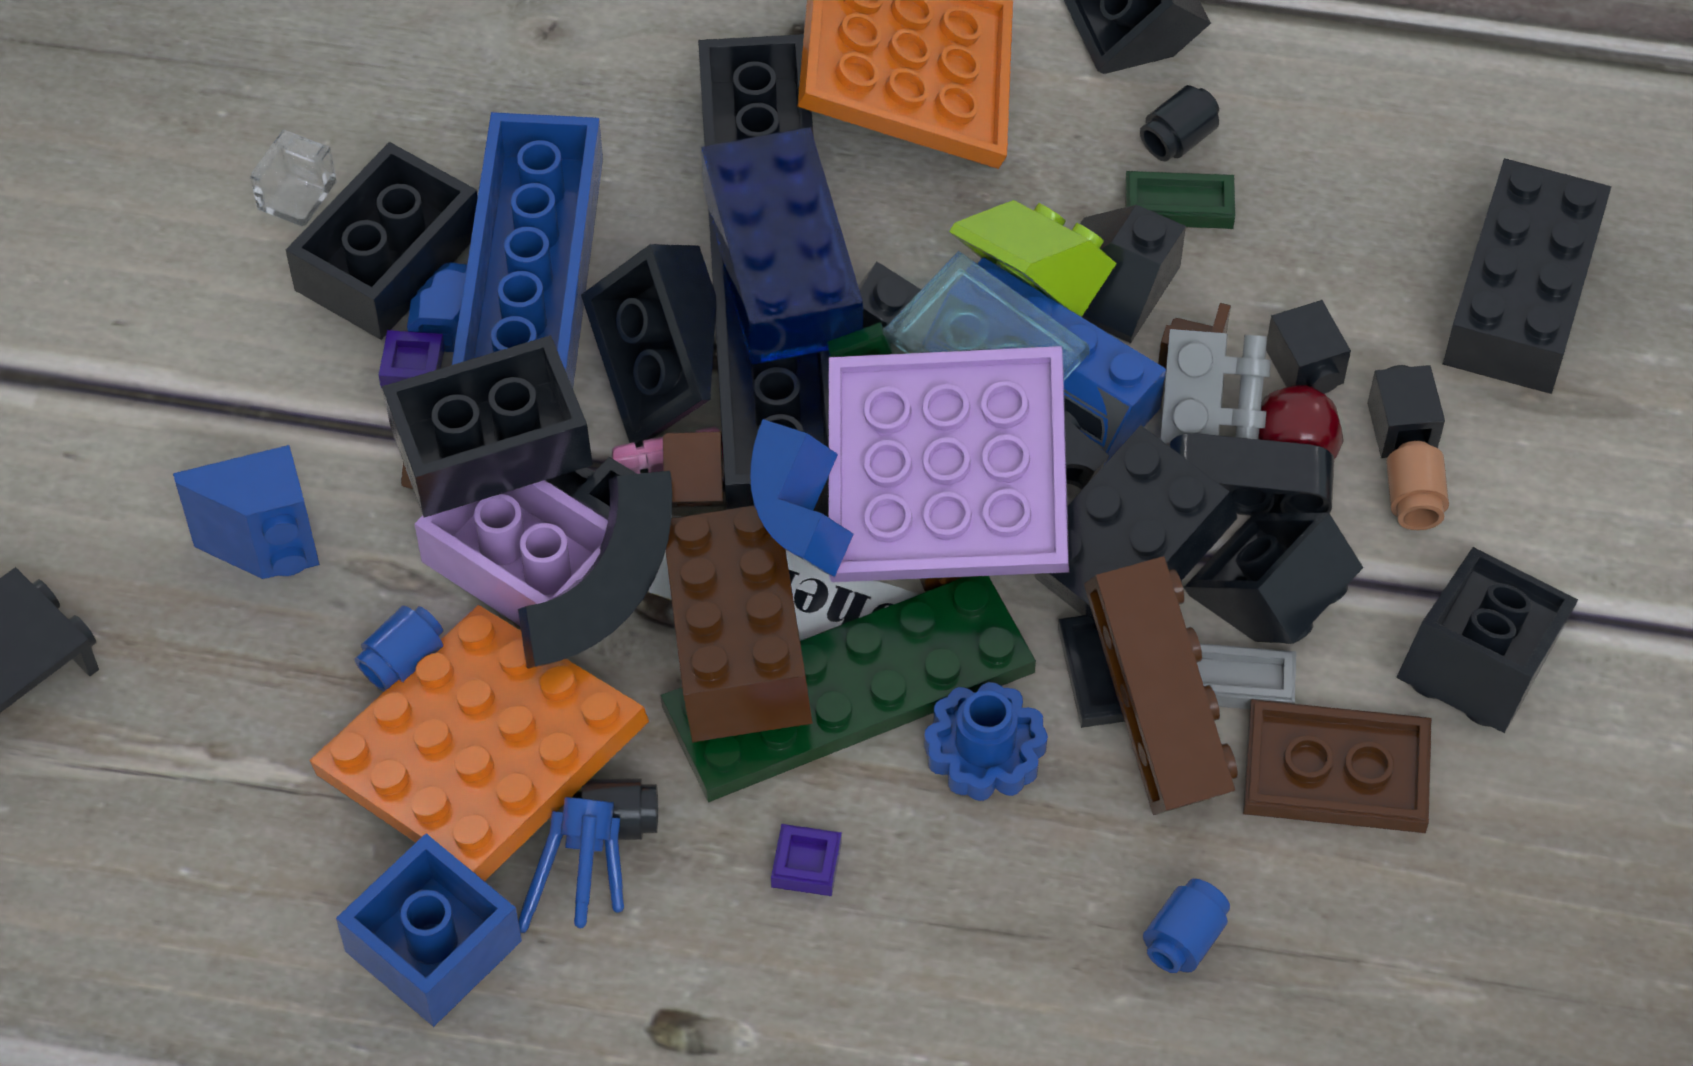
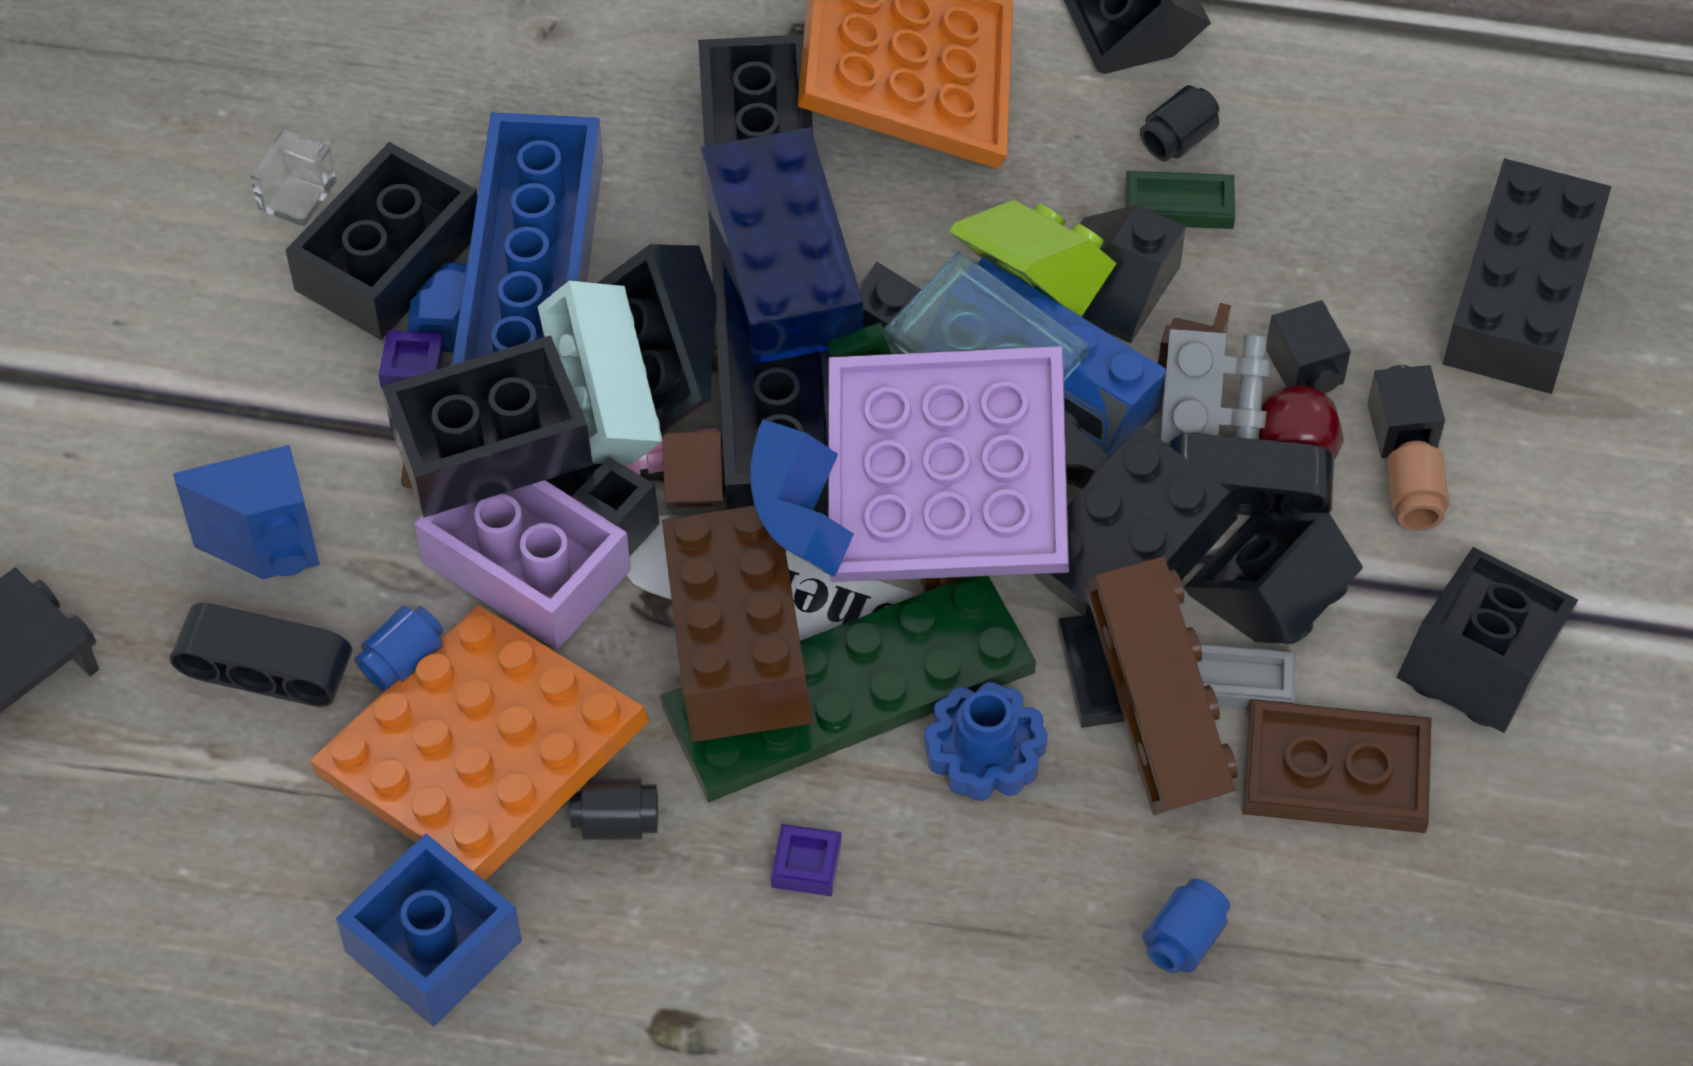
black tile [518,471,673,669] -> none
blue plant [518,797,624,933] -> none
none -> black beam [170,603,353,707]
none -> light aqua brick [537,281,662,465]

